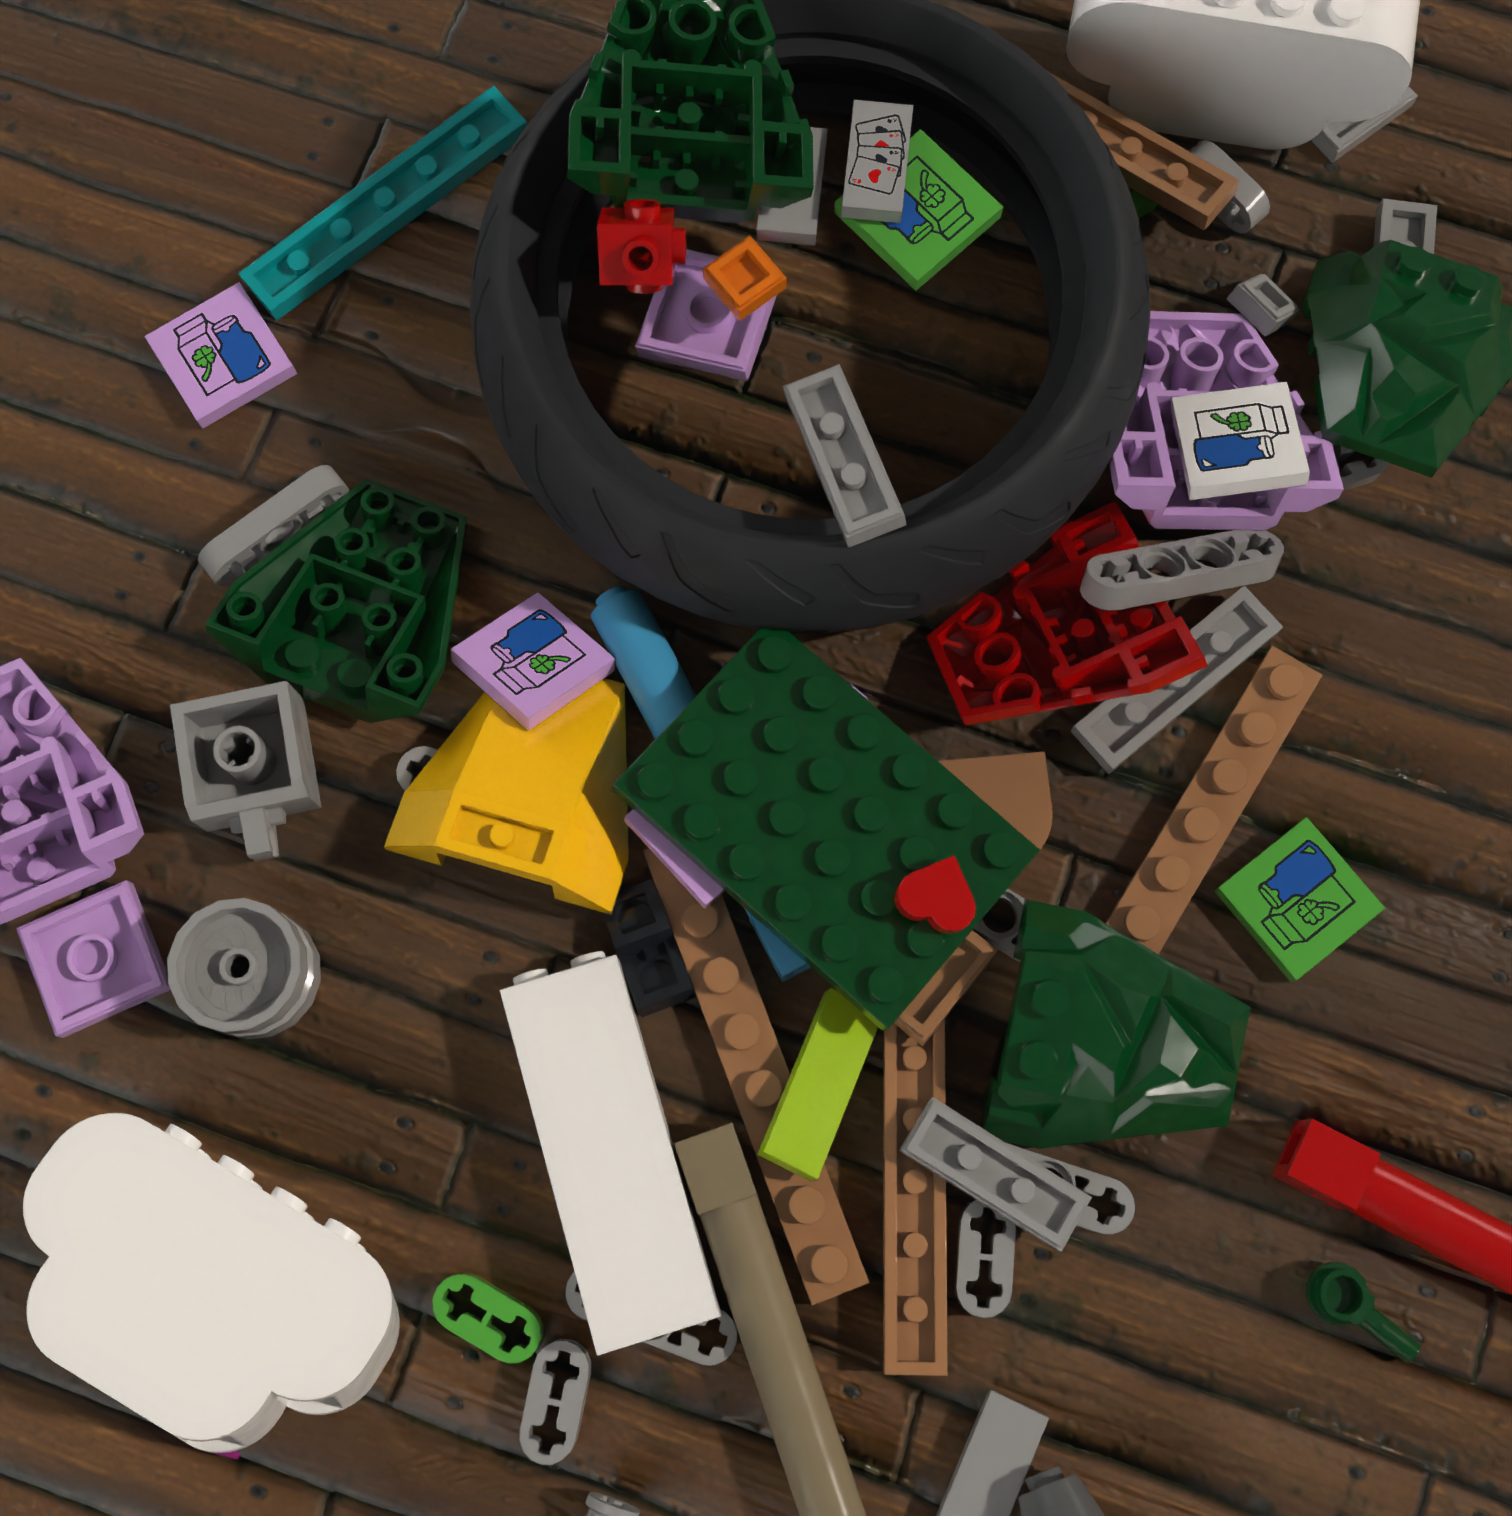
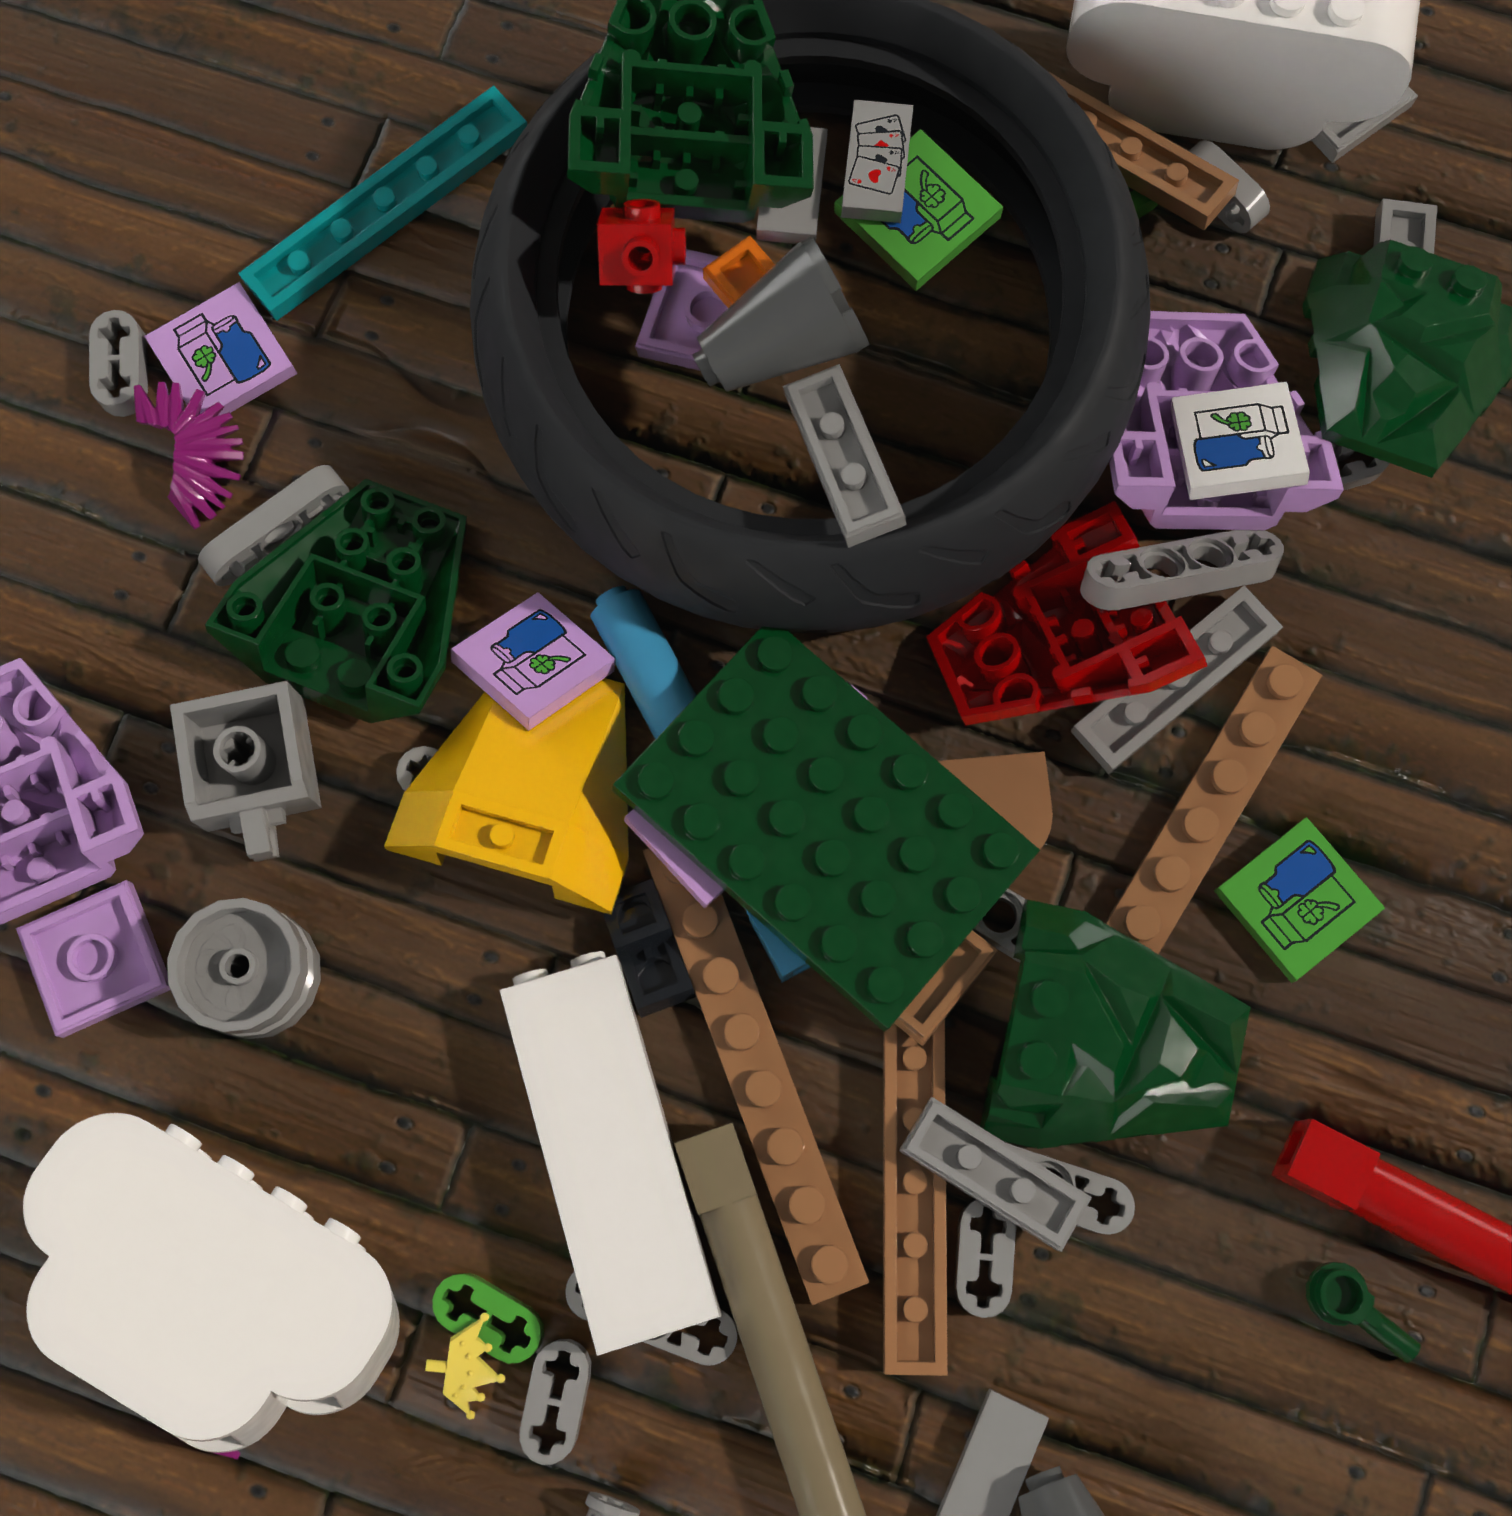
lime tile [757,988,878,1182] -> none
red tile [894,855,976,934] -> none
light grey tile [1226,273,1300,336] -> none
none -> light grey beam [89,310,148,417]
none -> magenta hair [134,382,244,530]
none -> light yellow piece [425,1313,506,1420]
none -> dark grey cone [692,237,870,392]

